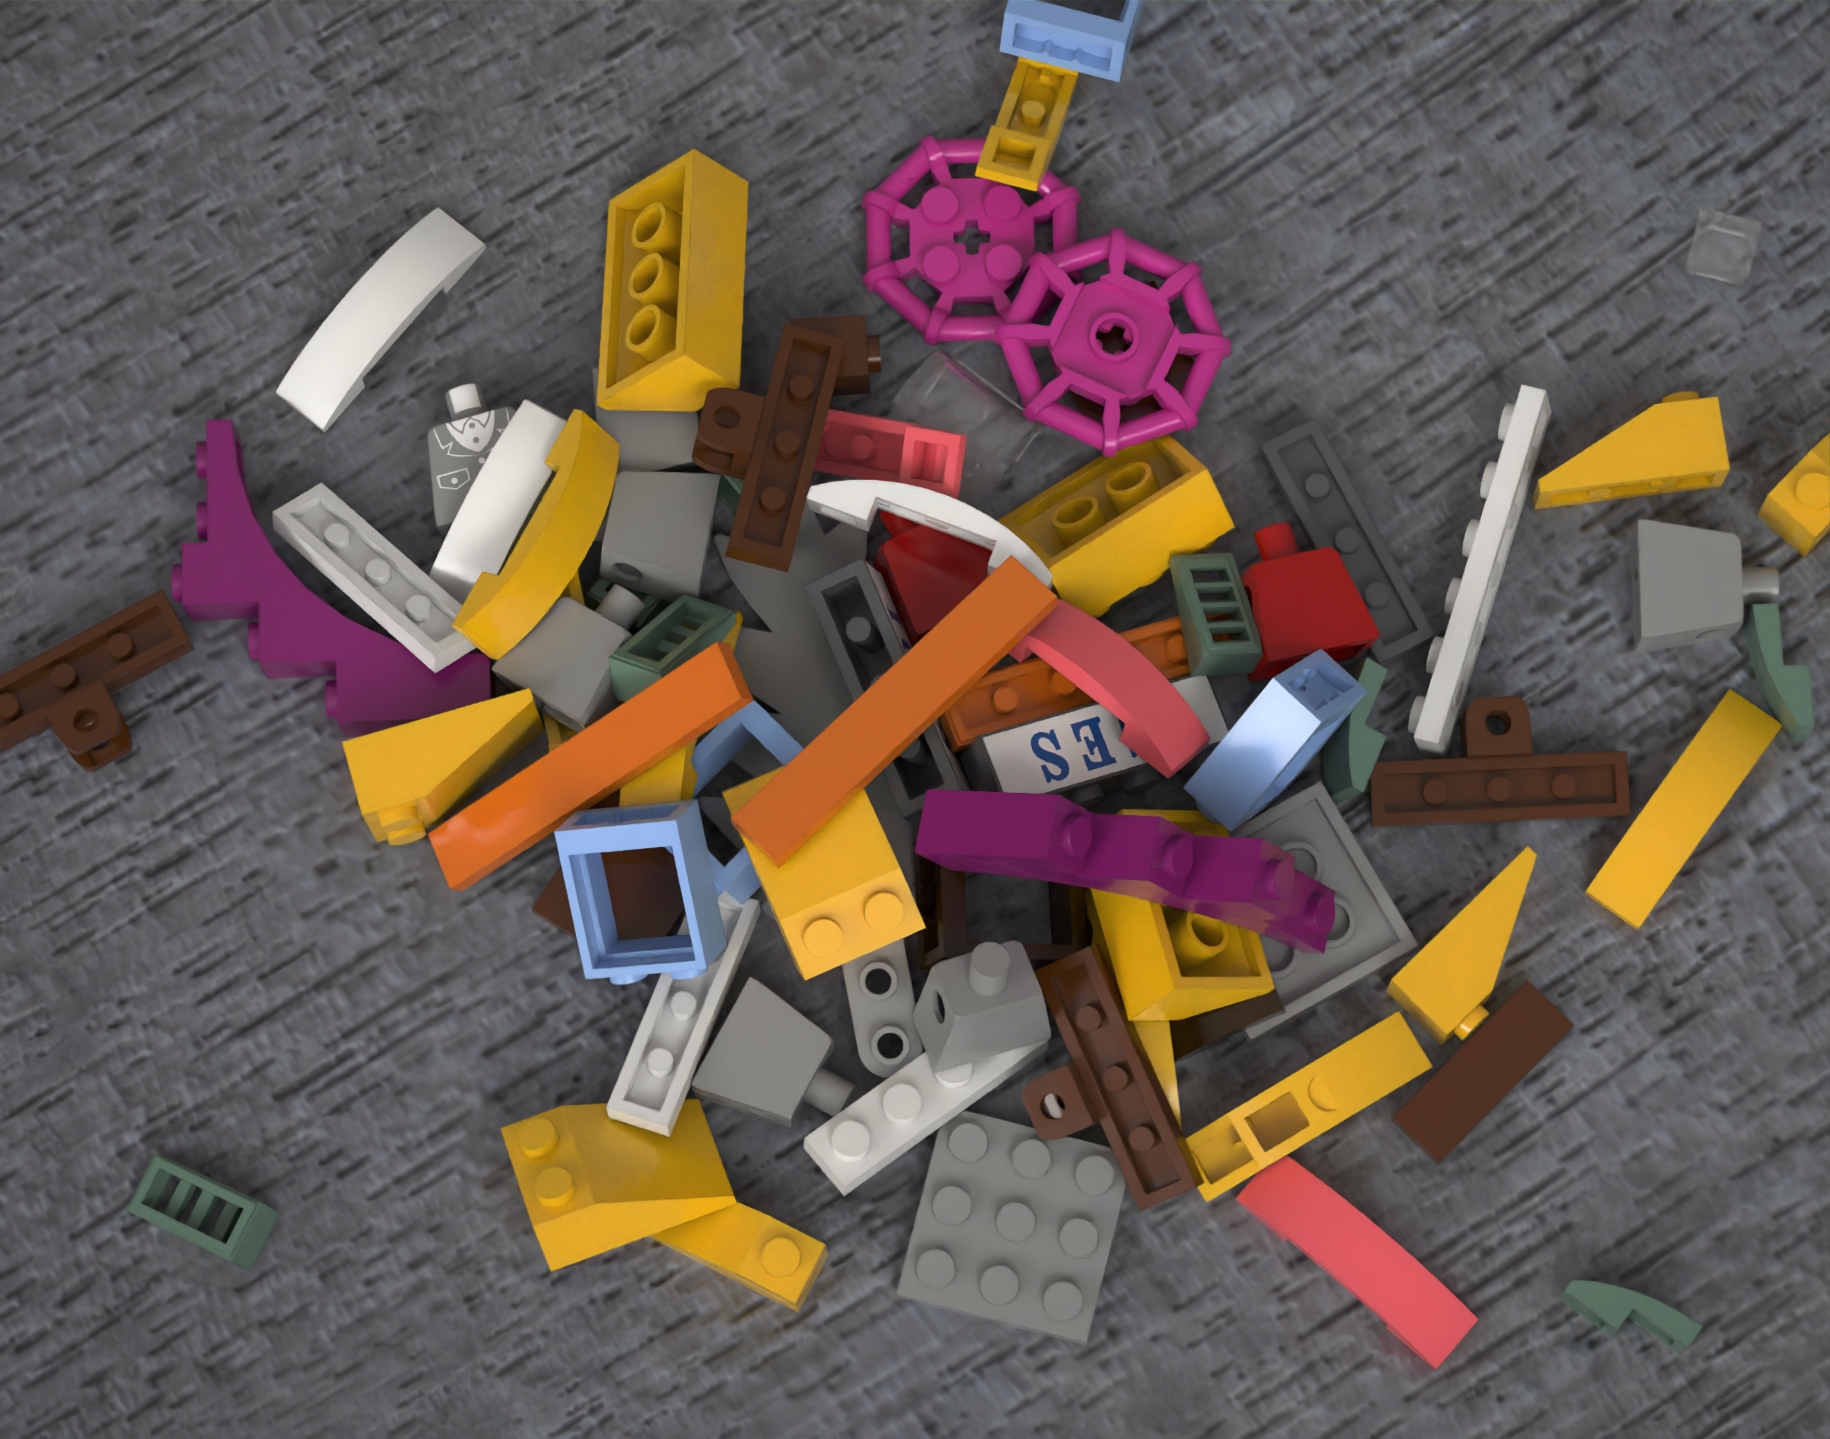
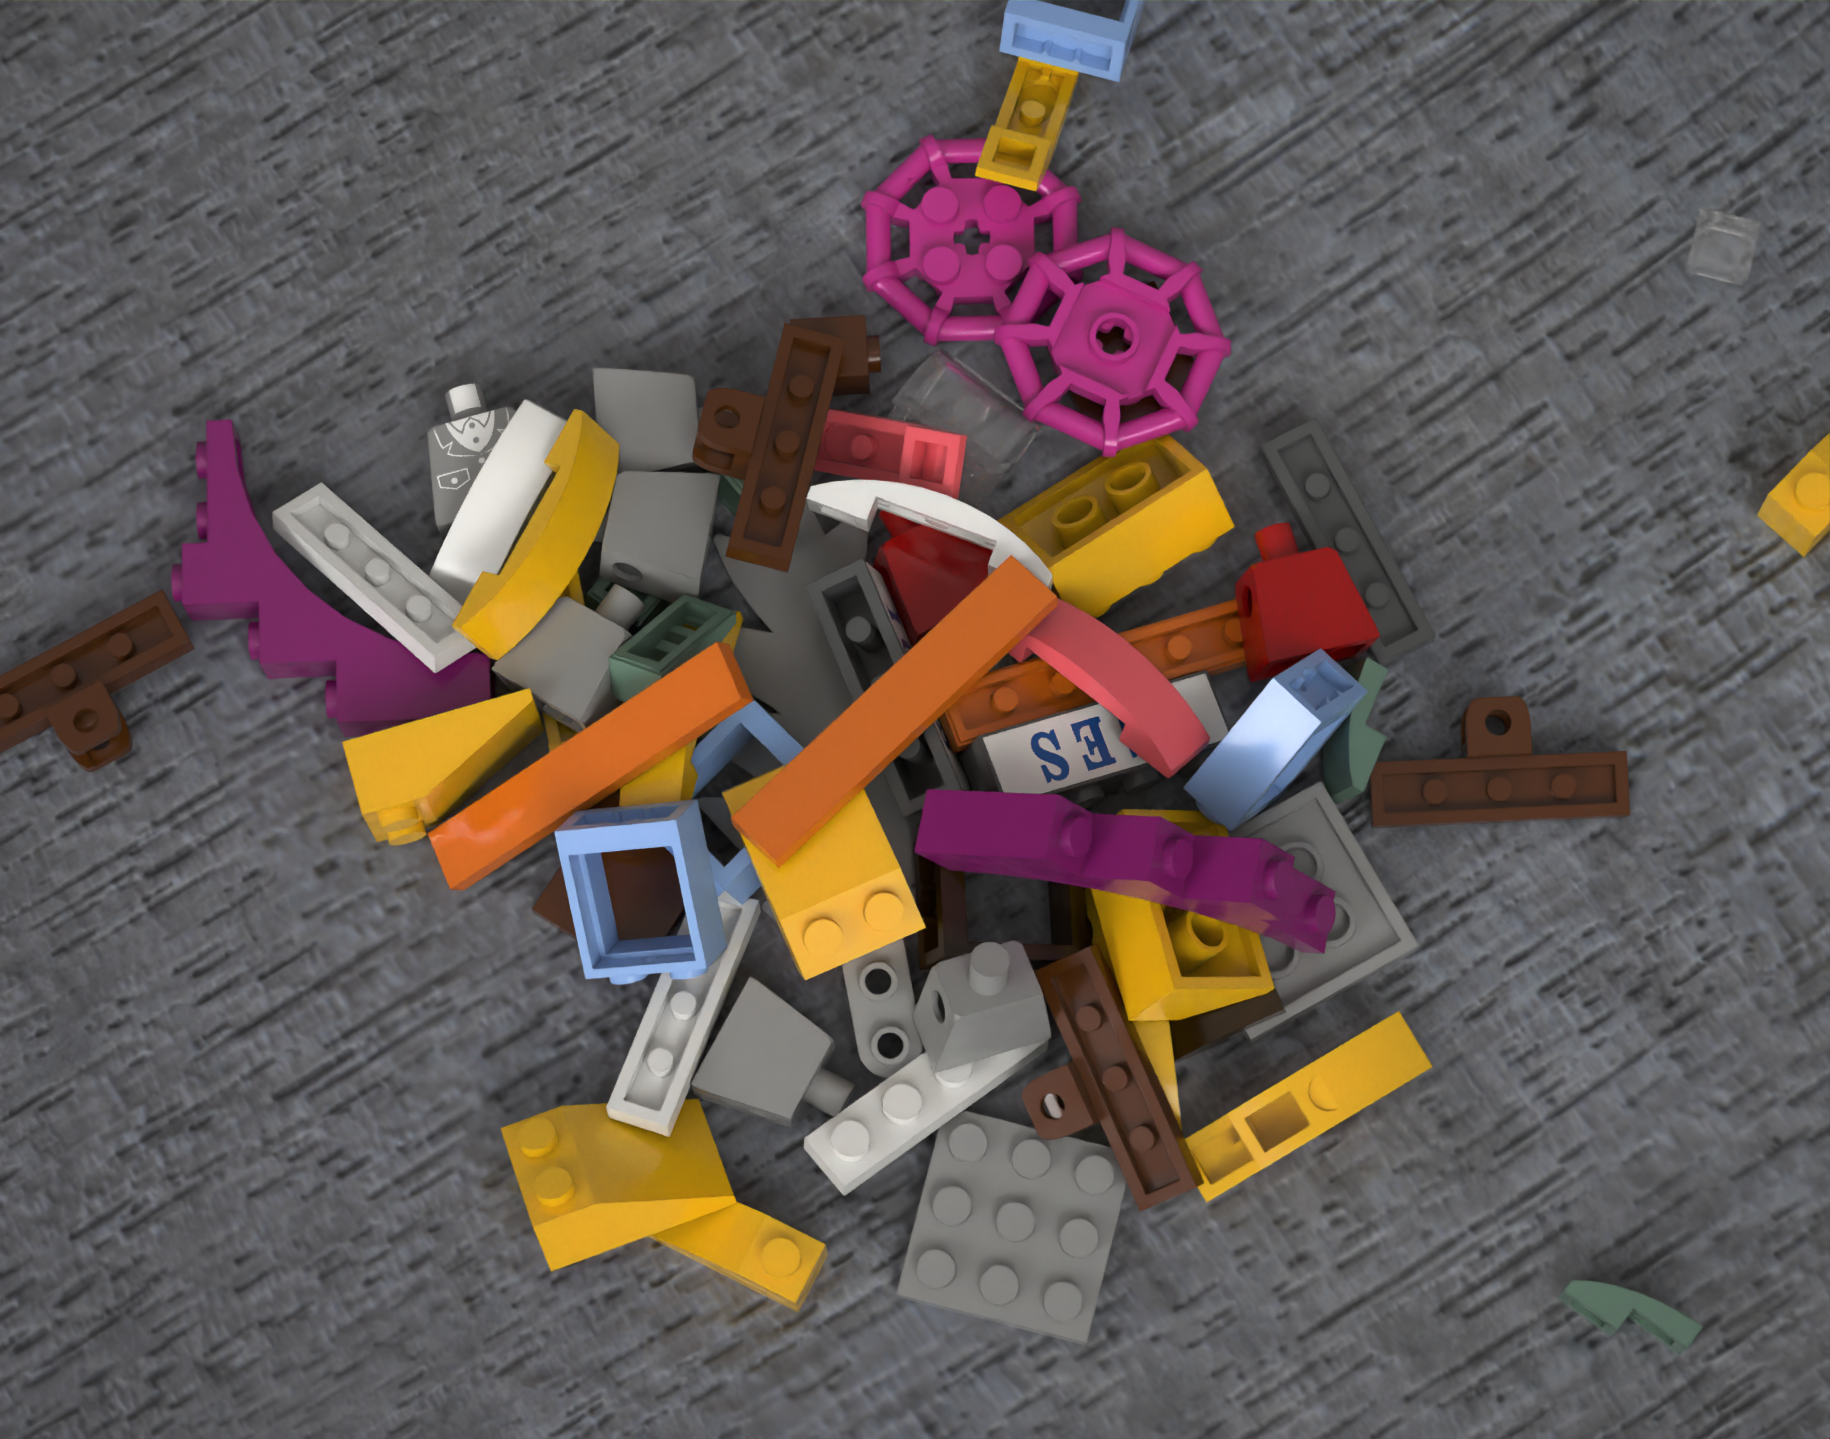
sand green slope [126,1152,278,1270] -> none
white slope [276,207,486,433] -> none
yellow slope [596,149,749,412] -> none
sand green slope [1169,553,1264,676] -> none
coral slope [1235,1155,1478,1370] -> none
yellow slope [1386,846,1537,1046] -> none
reddish brown tile [1391,980,1574,1165] -> none
white plate [1408,385,1552,759] -> none
yellow slope [1532,391,1730,509] -> none
yellow slope [1585,689,1783,930] -> none
light grey torso [1630,519,1779,653] -> none
sand green slope [1744,603,1815,742] -> none

